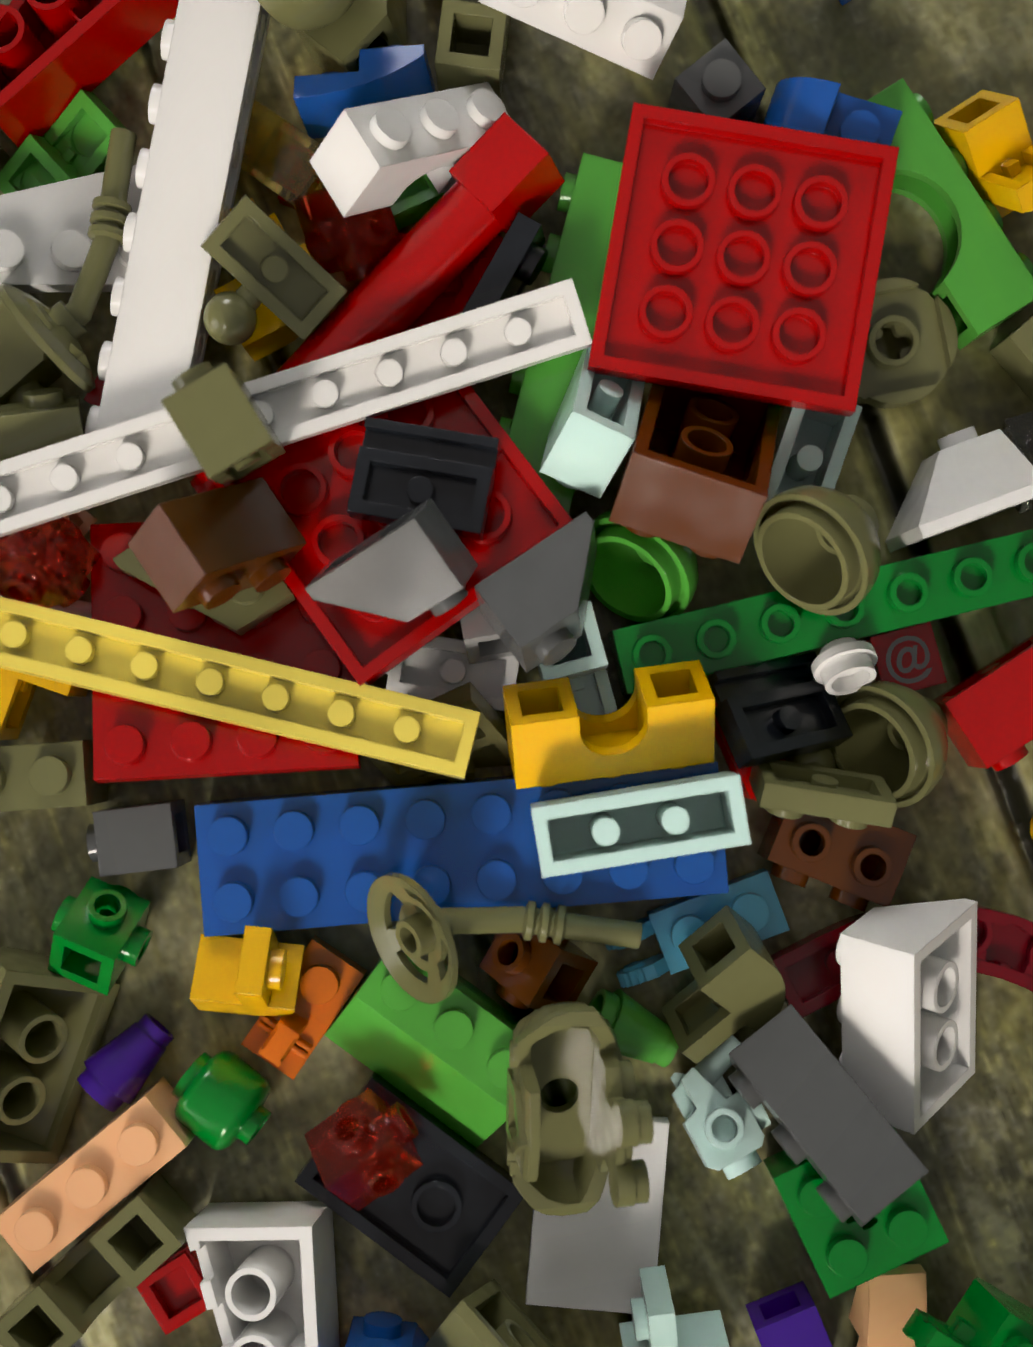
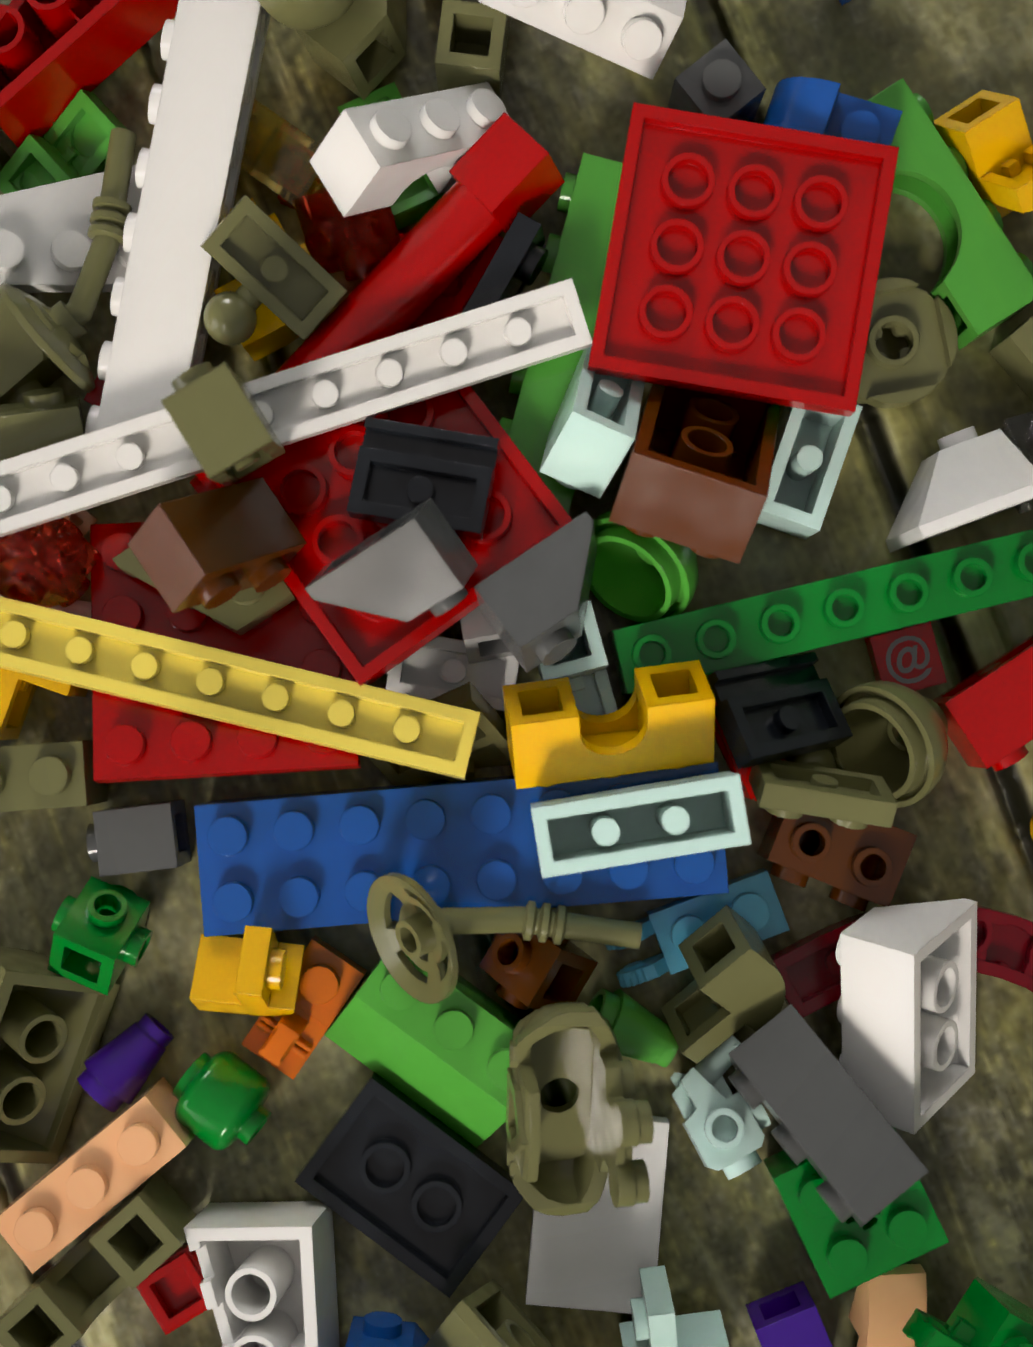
blue slope [293,44,435,139] -> none
clear red brick [304,1088,423,1211] -> none
olive piece [753,485,881,616] -> none
white plate [811,637,878,695] -> none

